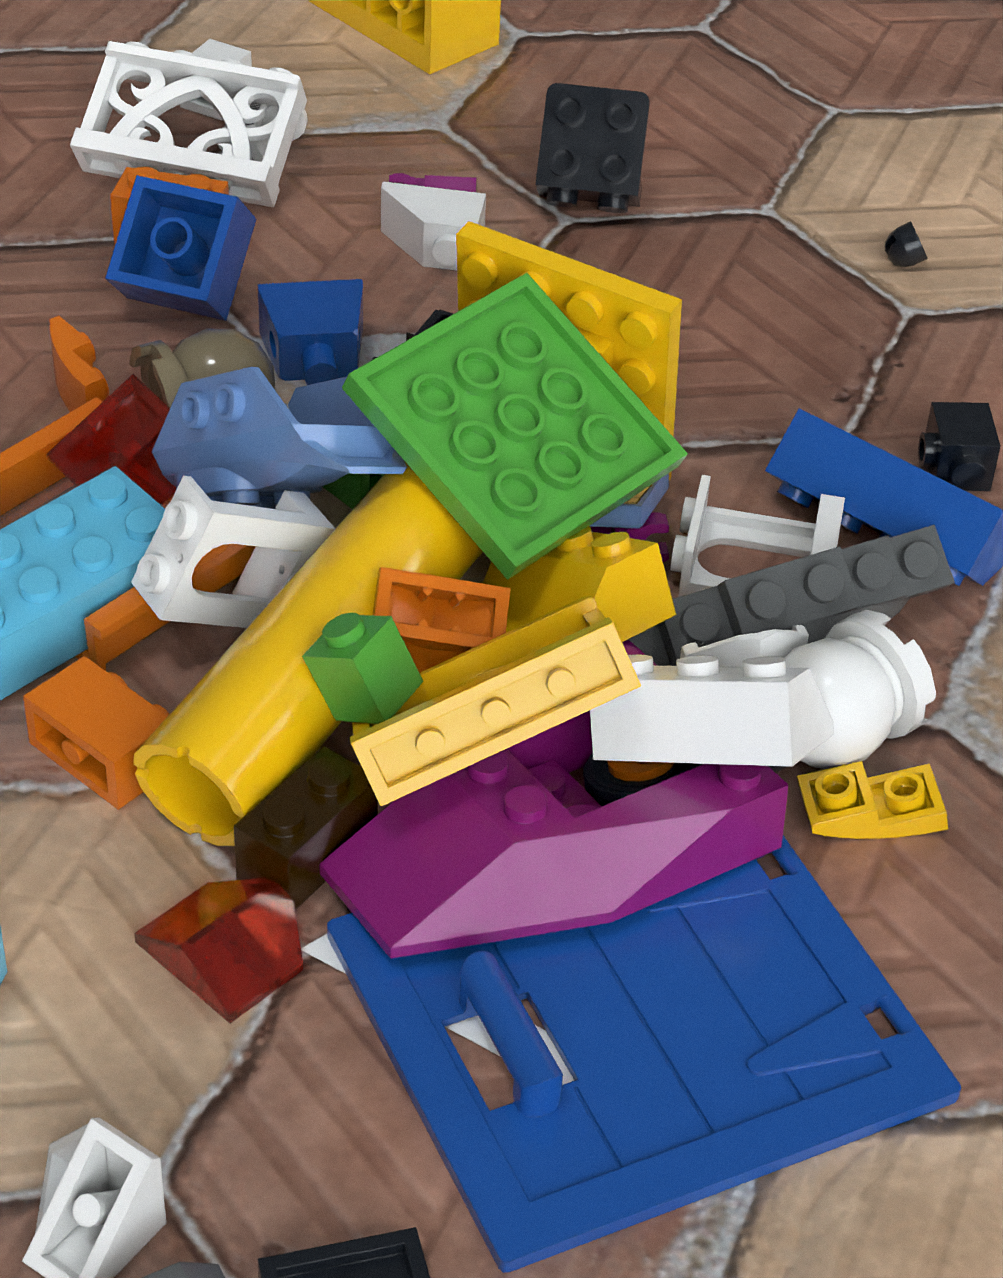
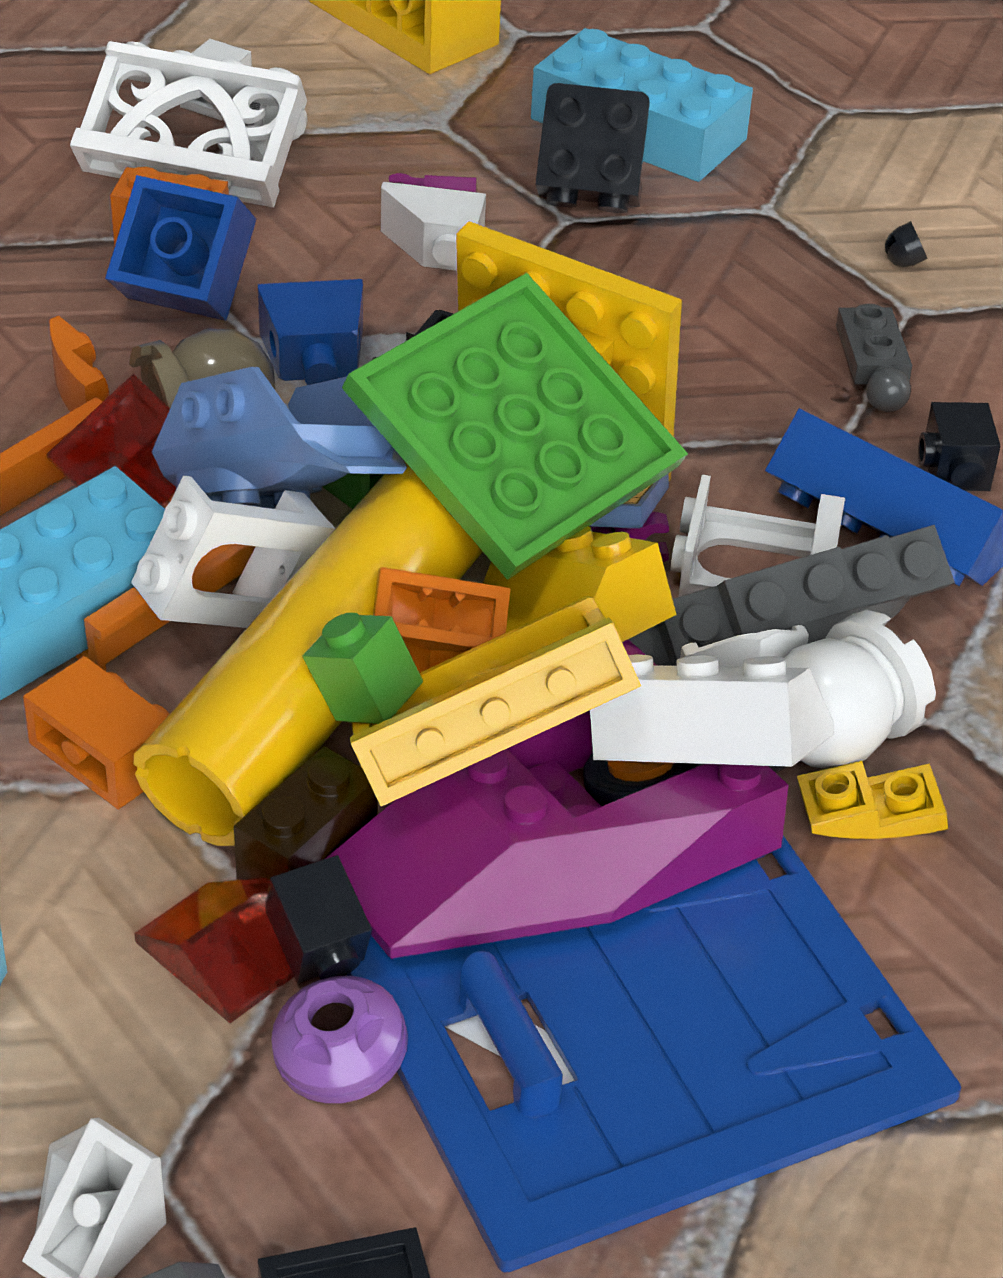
none -> black brick [265,855,372,984]
none -> medium lavender piece [271,976,408,1103]
none -> medium azure brick [531,28,753,182]
none -> dark grey plate [836,304,912,412]

